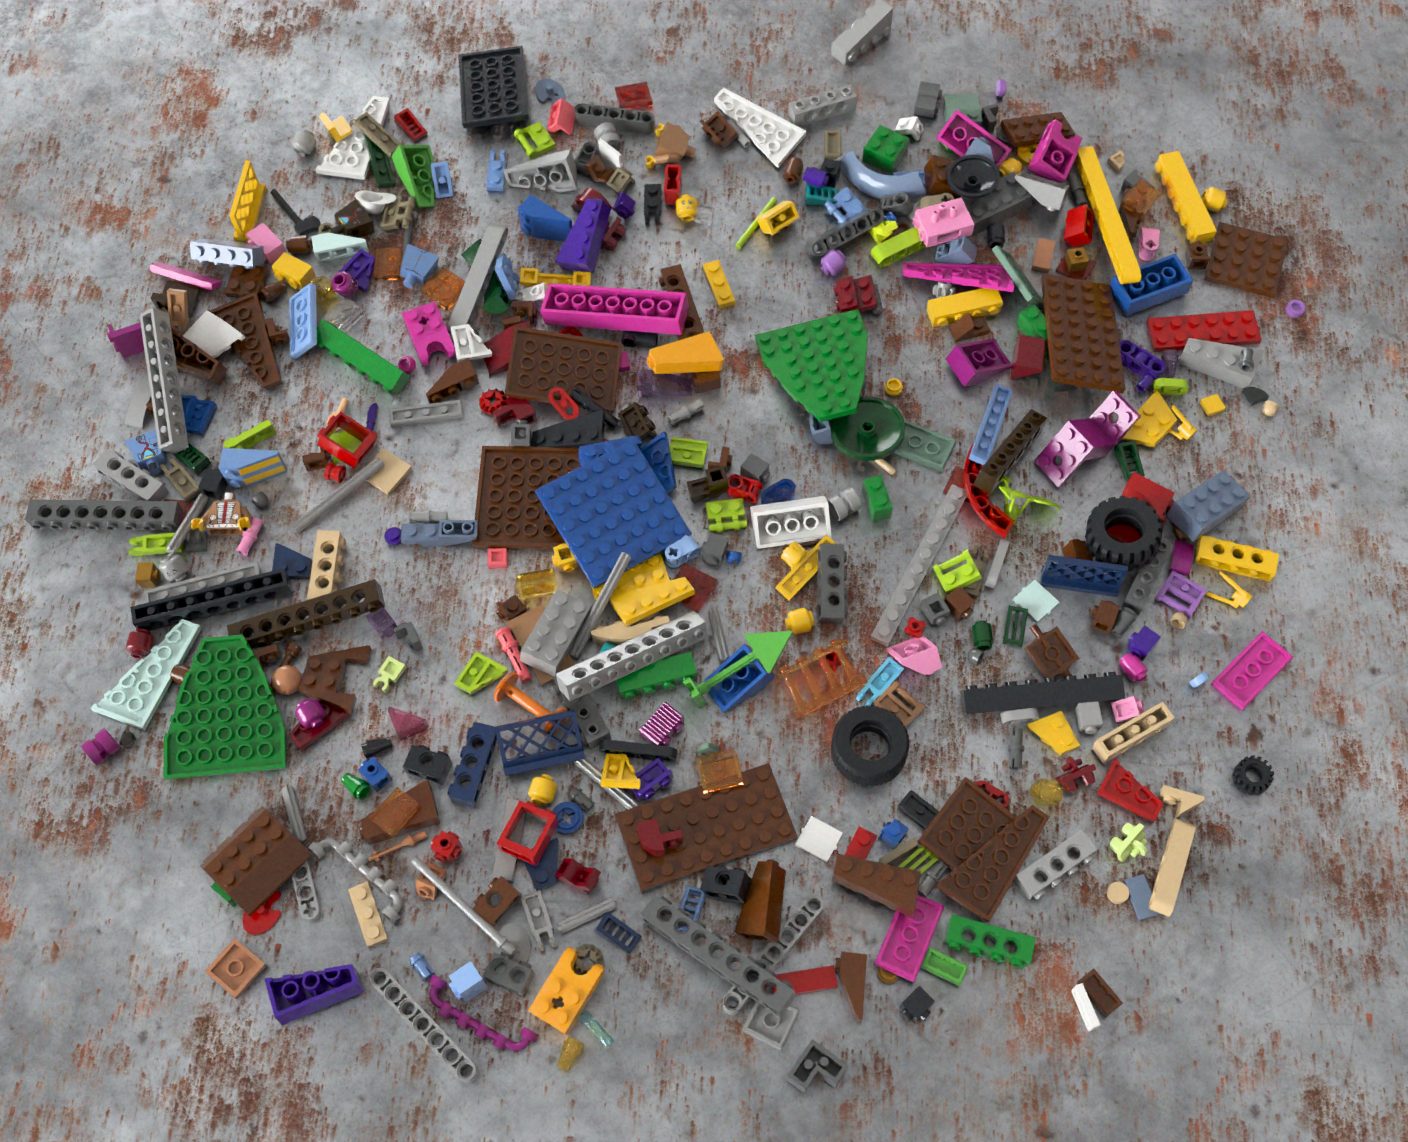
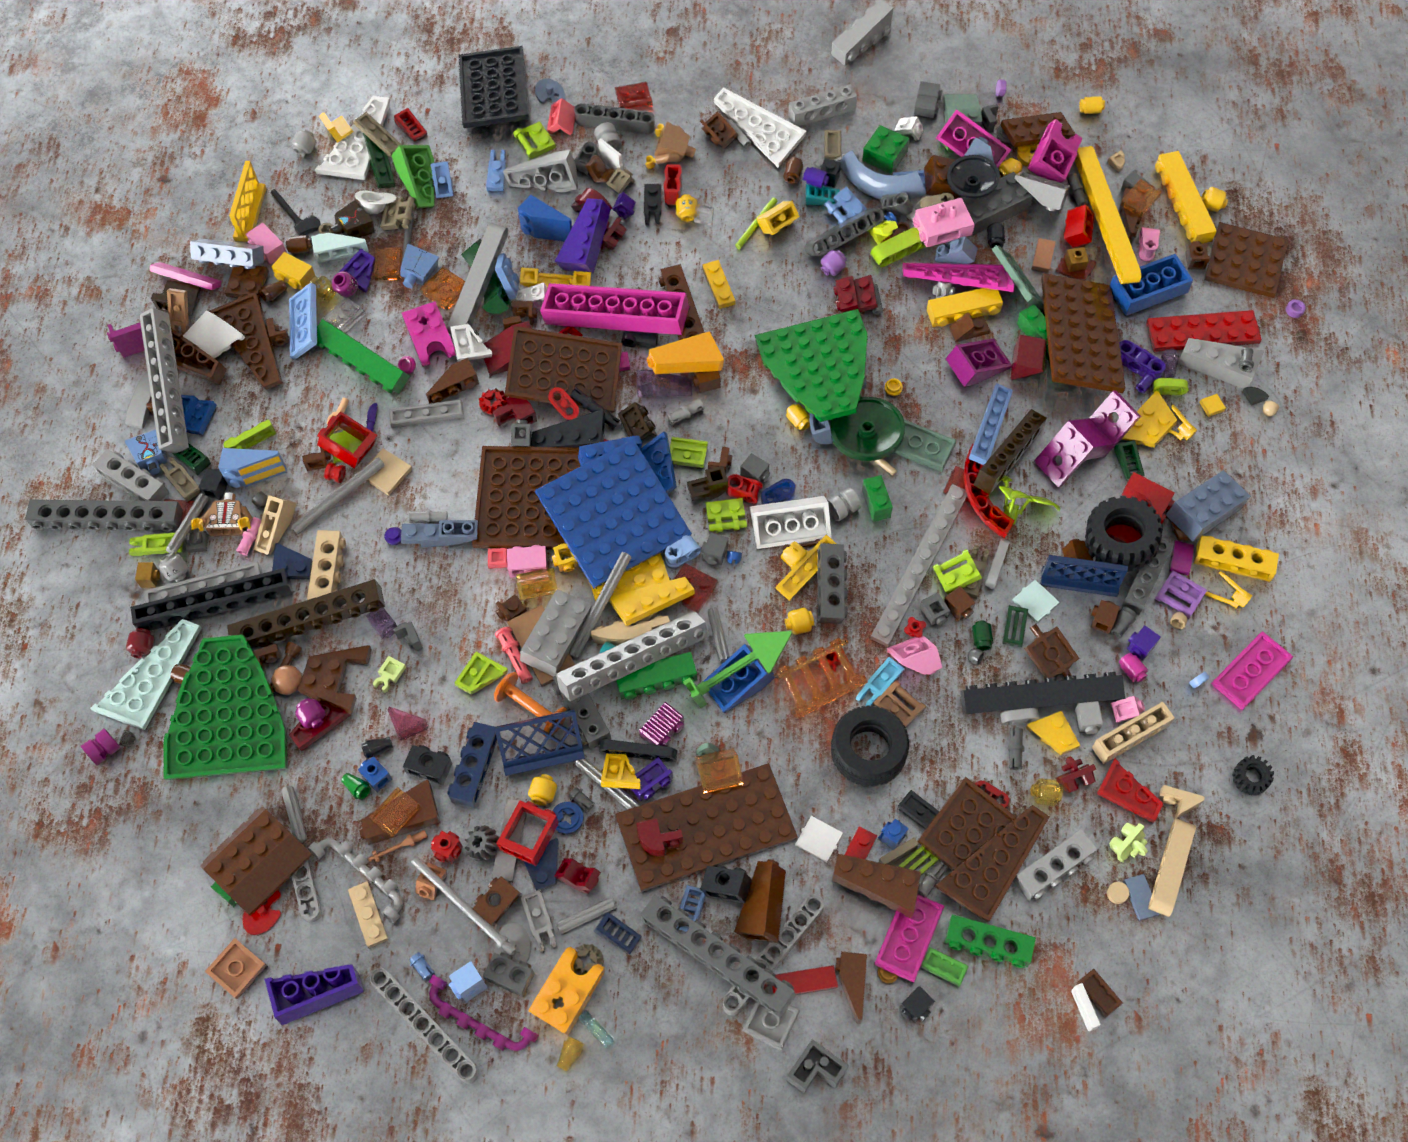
none -> tan slope [253,495,297,555]
none -> dark grey gear [464,825,499,861]
none -> bright pink brick [507,545,548,578]
none -> yellow brick [786,404,810,431]
none -> yellow brick [1079,96,1105,114]

